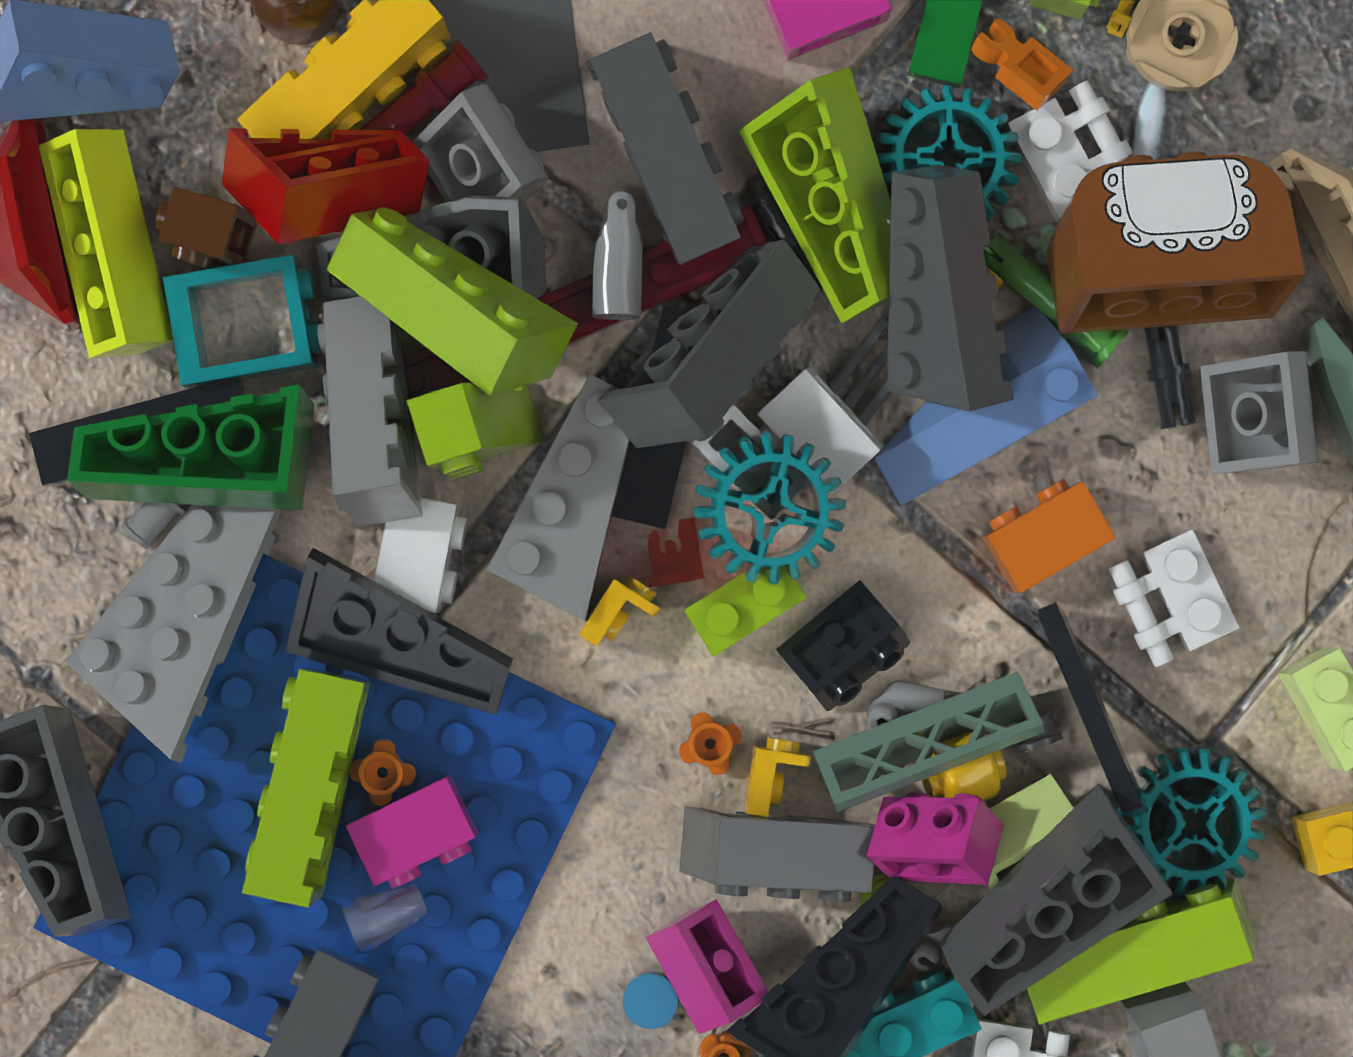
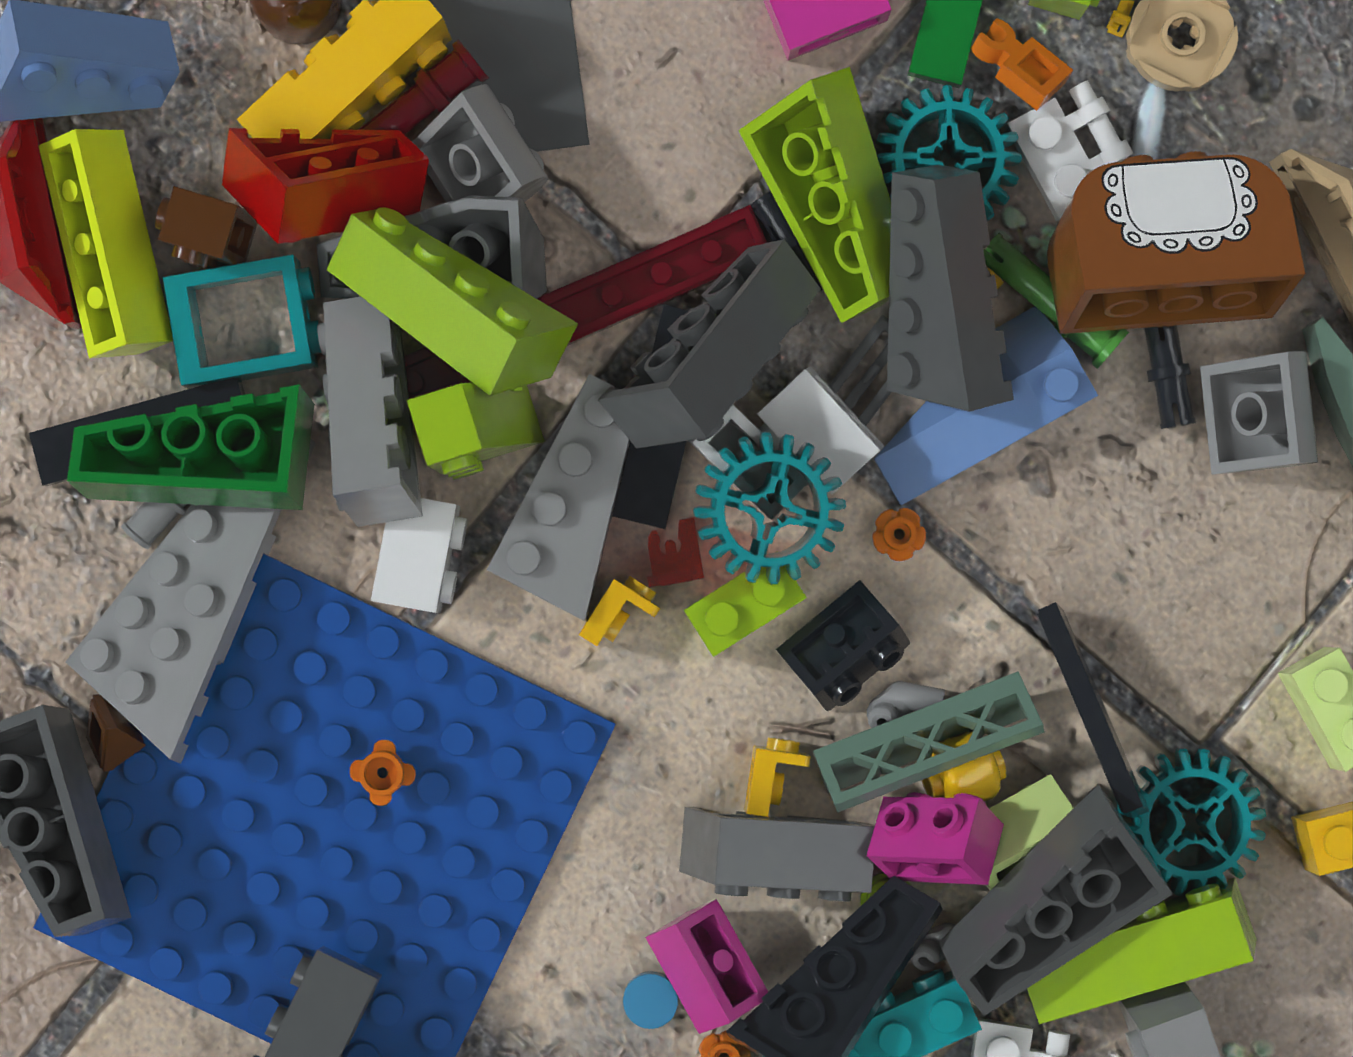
lime wedge [242,668,370,908] -> none
black wing [285,548,513,715] -> none
clear cone [342,884,428,950] -> none
dark pink brick [346,774,479,889] -> none
dark grey wedge [586,32,744,265] -> none
light grey piece [592,191,643,320] -> none
orange plate [679,712,742,775] -> none
orange brick [982,478,1116,594] -> none
dark grey bush [1008,712,1063,753] -> none
white plate [1108,529,1239,667] -> none
none -> reddish brown slope [86,694,146,772]
none -> orange plate [872,507,926,561]

